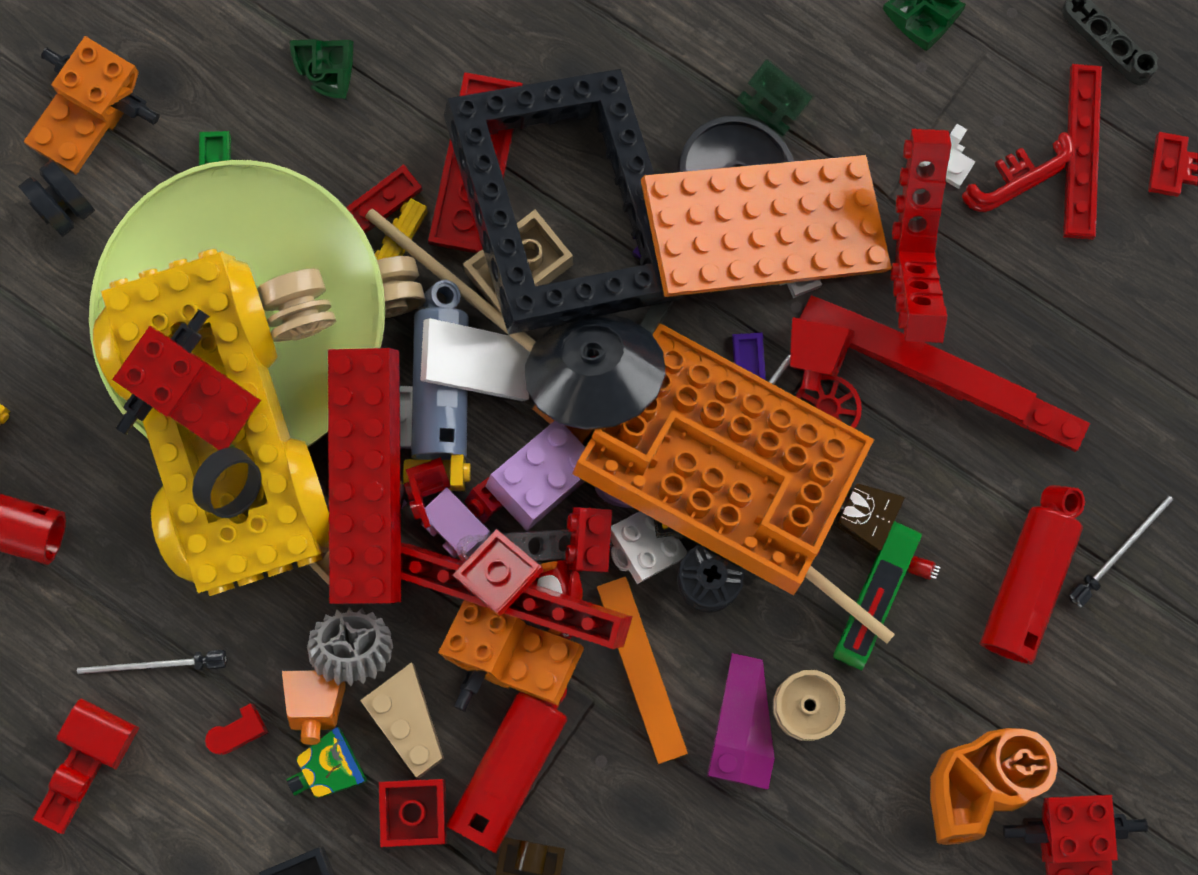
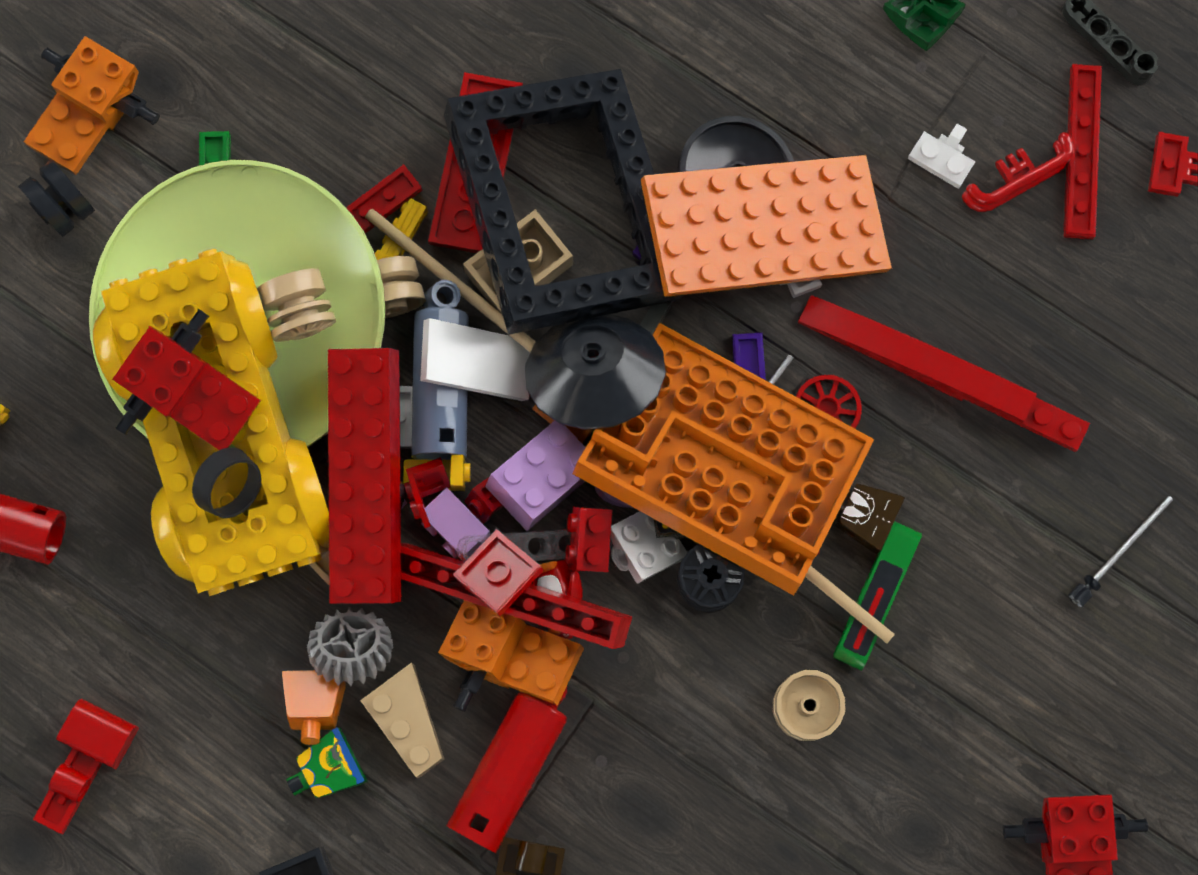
piece [77,650,227,674] -> none
red leg [205,703,269,755] -> none
dark green brick [290,39,354,99] -> none
red brick [379,779,447,847] -> none
orange tile [597,576,688,764] -> none
magenta wedge [707,653,775,790] -> none
clear green brick [737,59,816,137] -> none
red torso [790,317,854,392] -> none
red brick [891,128,952,343] -> none
red piece [907,556,941,580] -> none
orange piece [930,728,1058,845] -> none
red piece [979,485,1085,665] -> none

